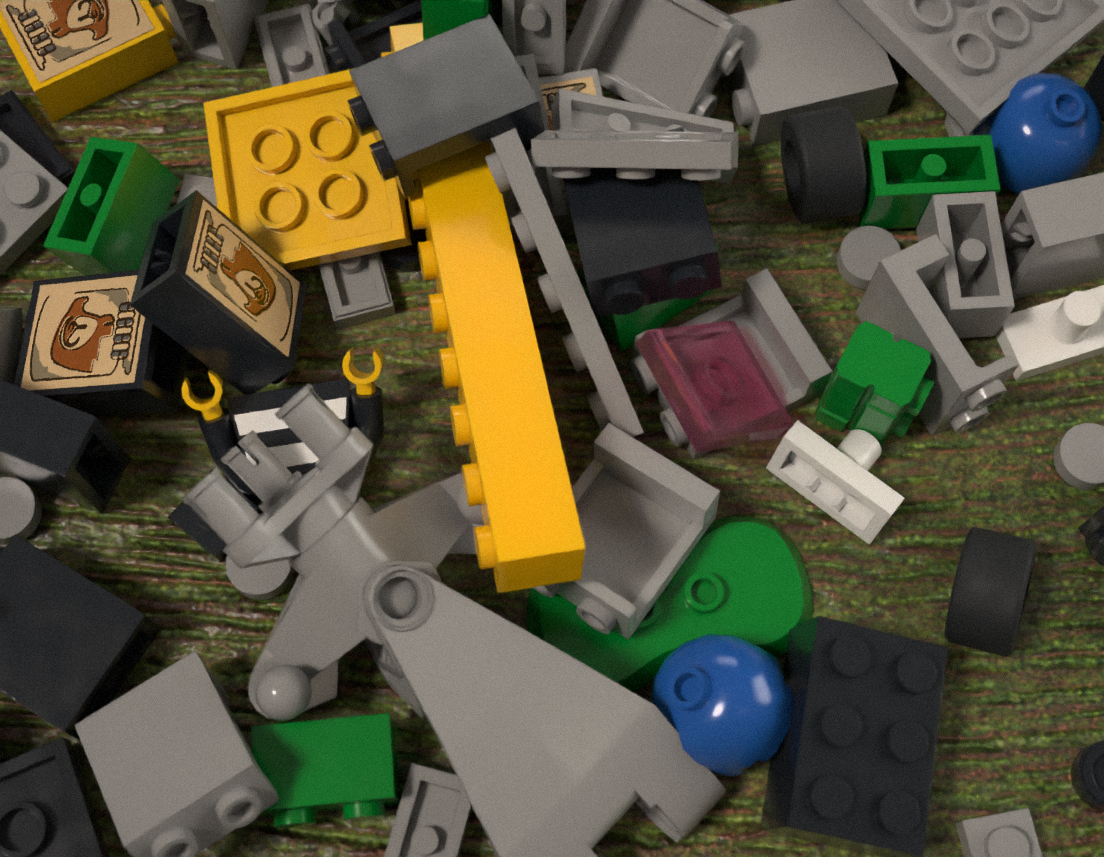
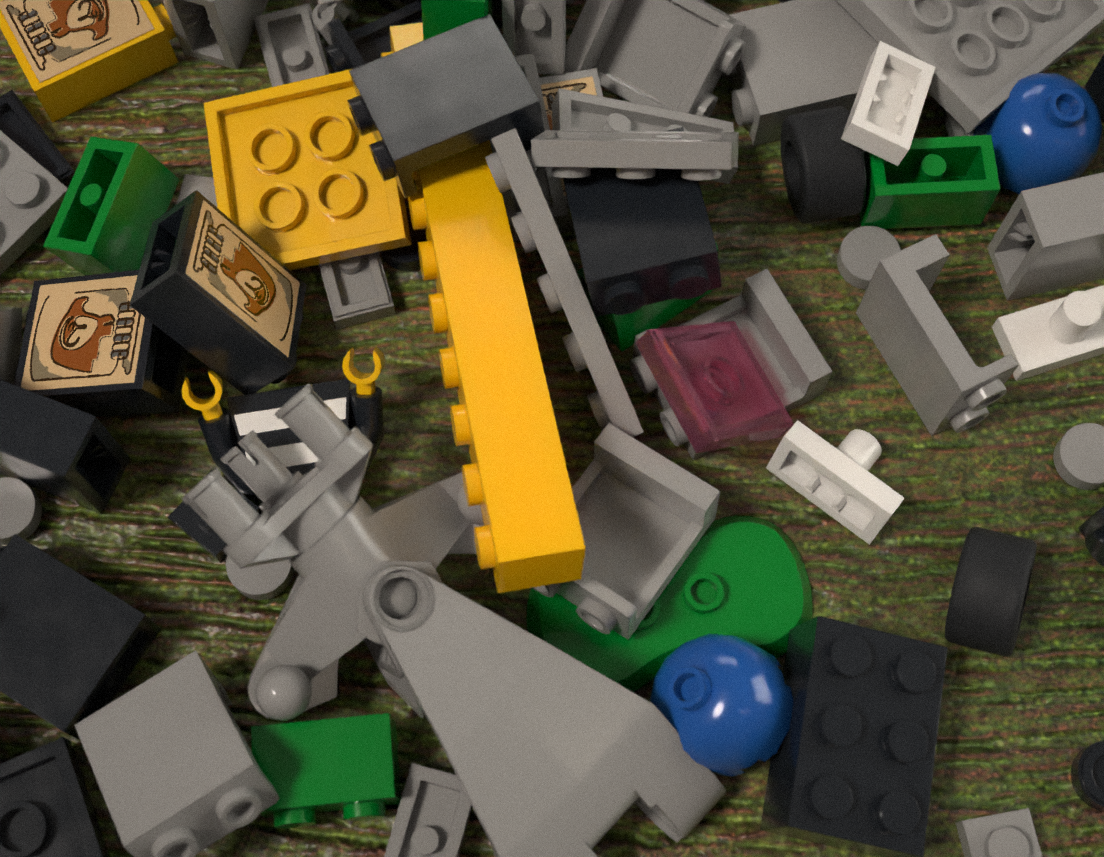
green brick [815,321,935,446] -> none
light grey brick [916,191,1015,338] -> none
none -> white tile [841,41,936,166]

